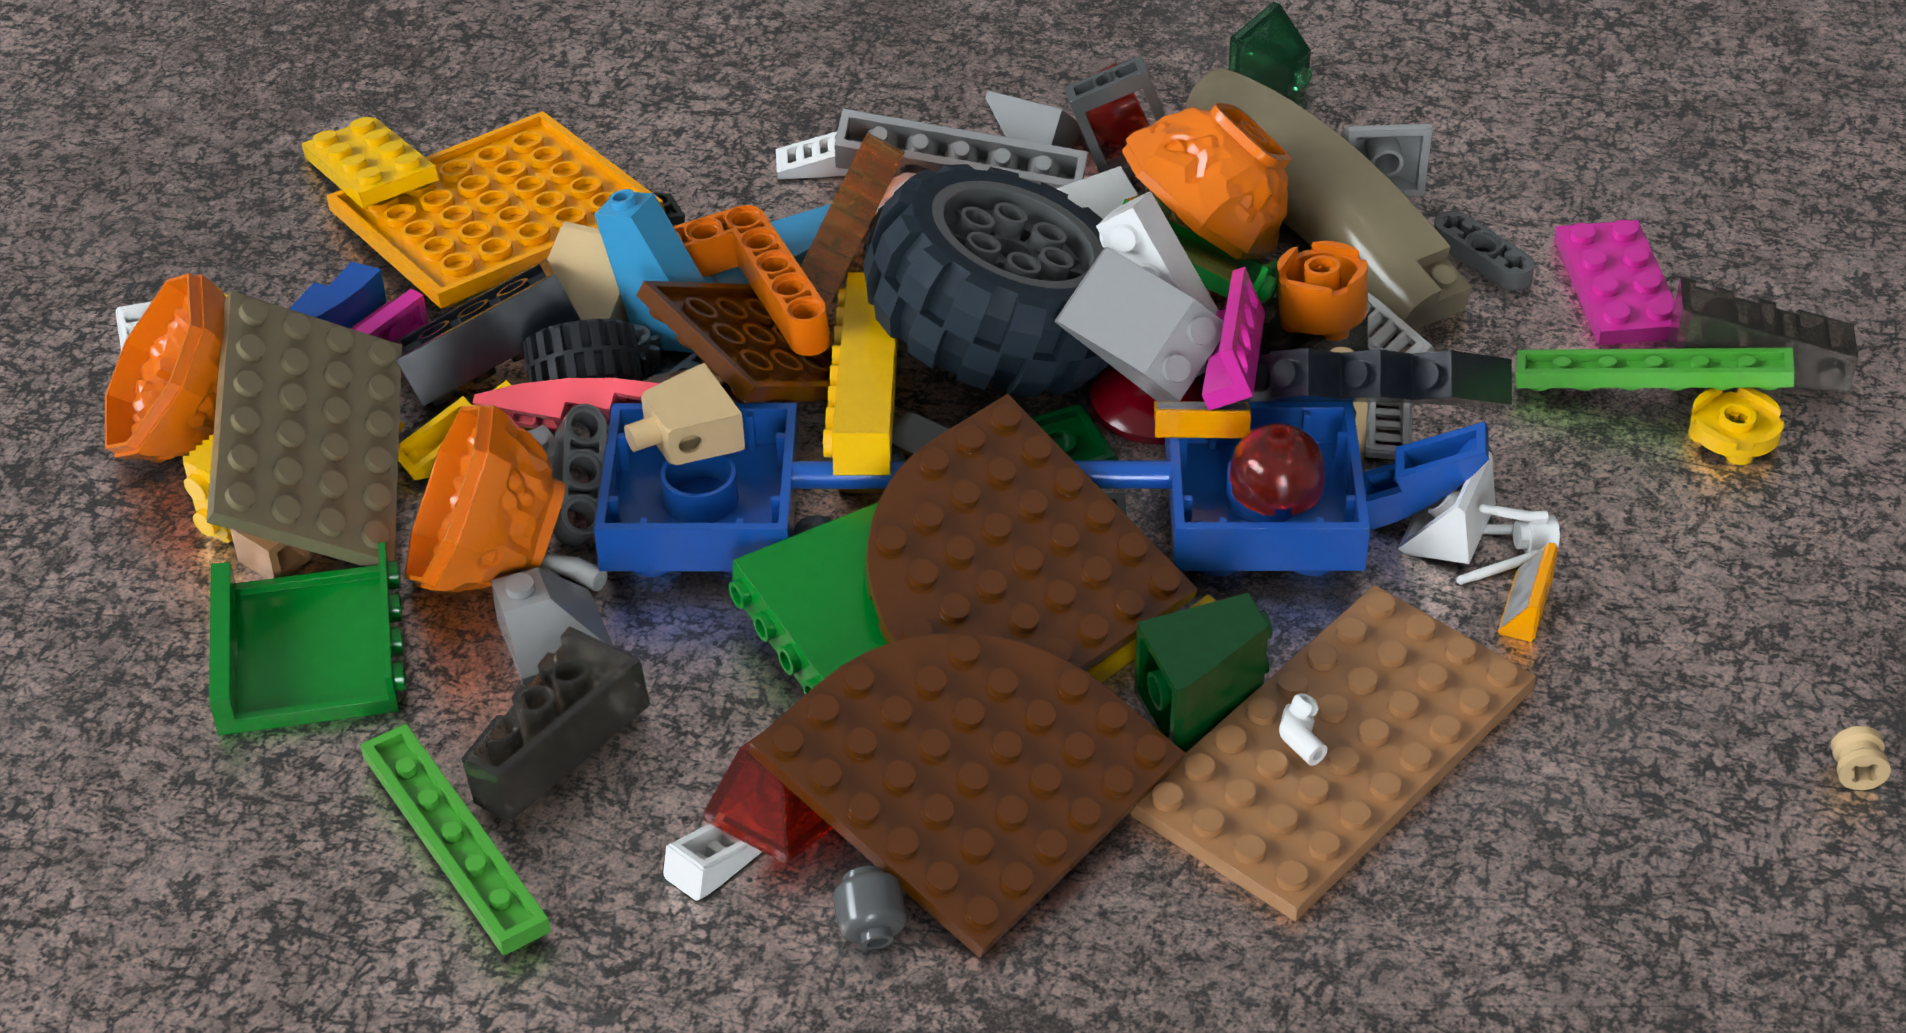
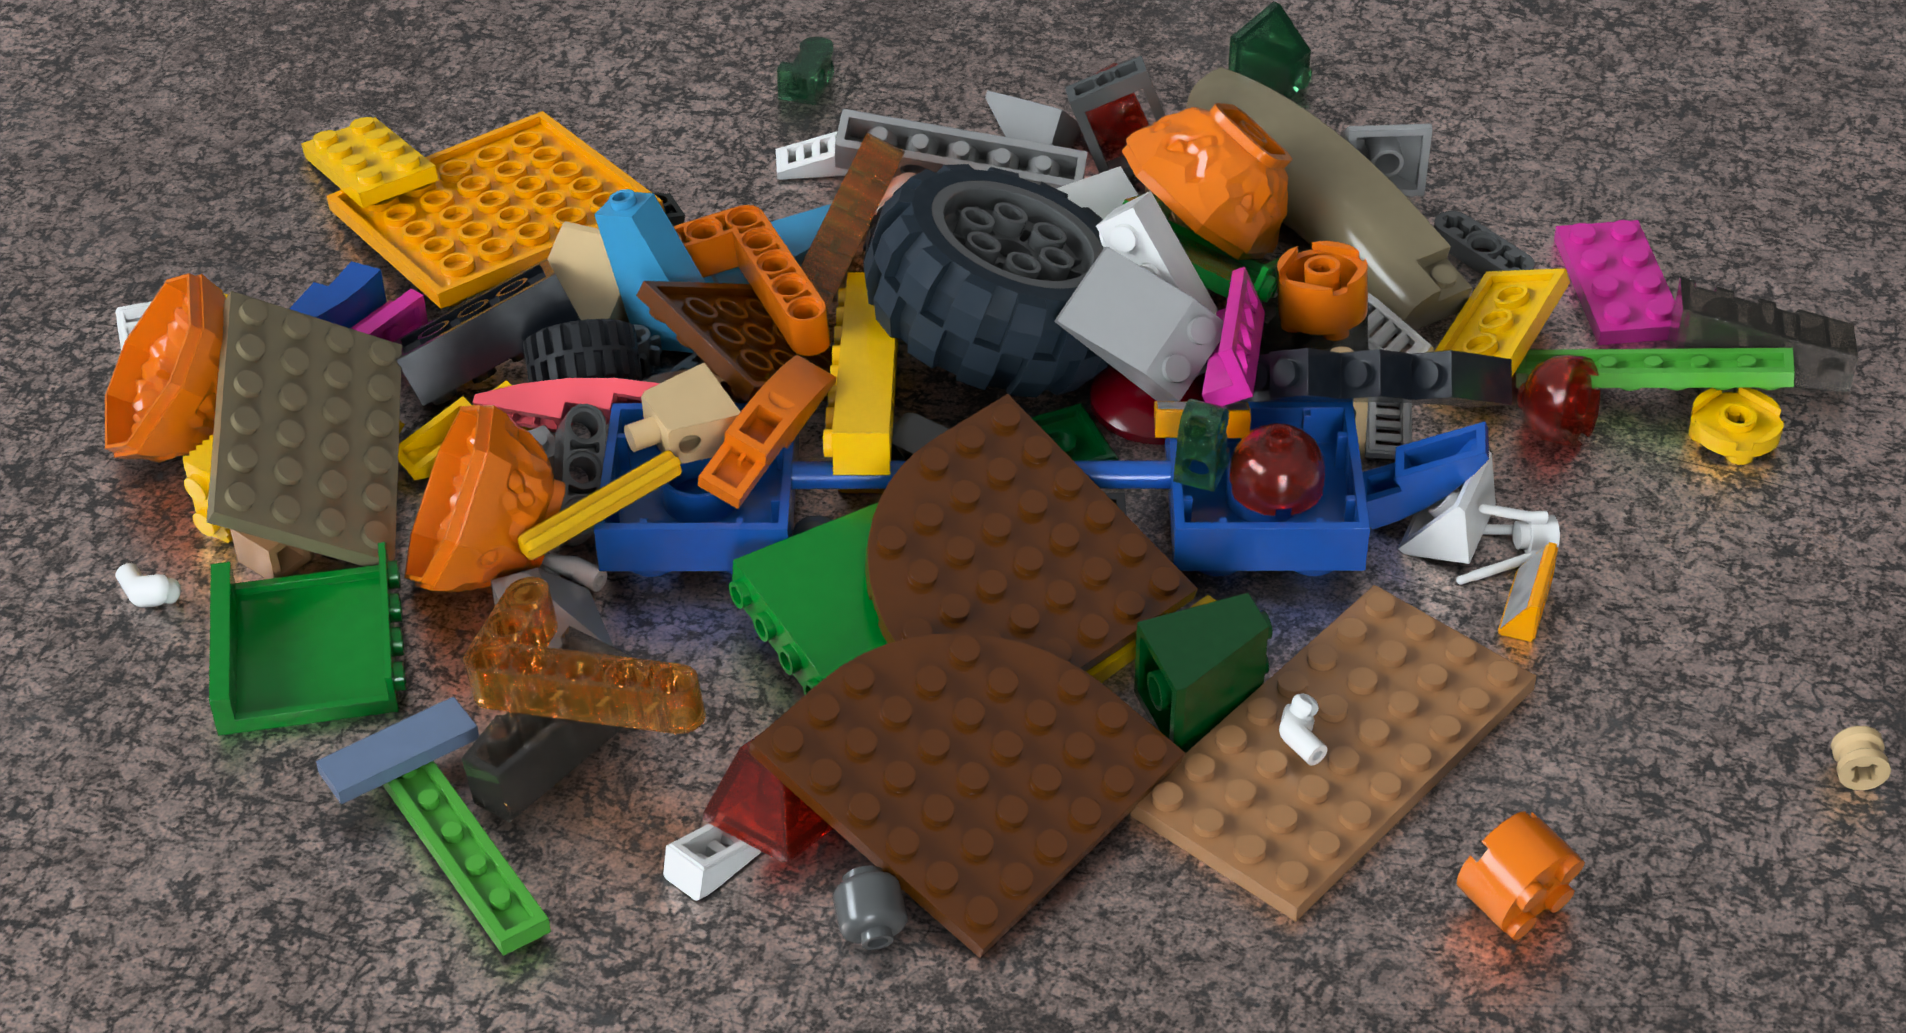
none -> white arm [116,563,181,608]
none -> sand blue tile [316,696,480,805]
none -> clear orange beam [463,577,706,734]
none -> yellow axle [517,451,682,560]
none -> orange slope [697,355,837,509]
none -> clear green leg [777,37,834,105]
none -> clear green leg [1173,399,1230,492]
none -> yellow plate [1434,268,1570,377]
none -> orange brick [1457,811,1585,941]
none -> clear red cylinder [1517,355,1600,447]

